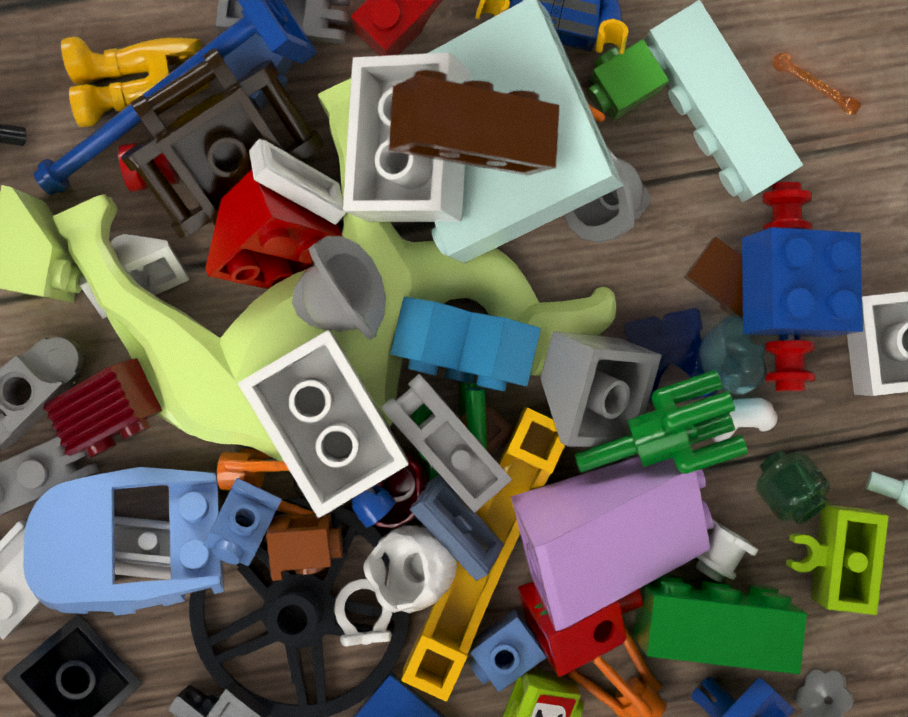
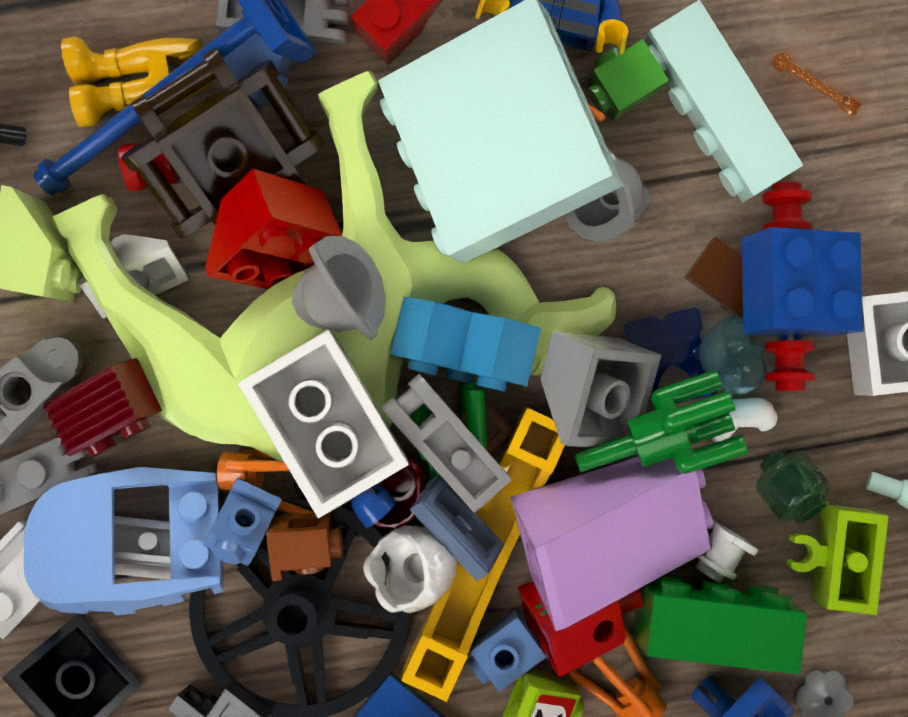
white tile [249,138,346,225] -> none
white piece [334,578,392,646] -> none
white brick [343,52,471,222] -> none
reddish brown brick [389,70,560,176] -> none

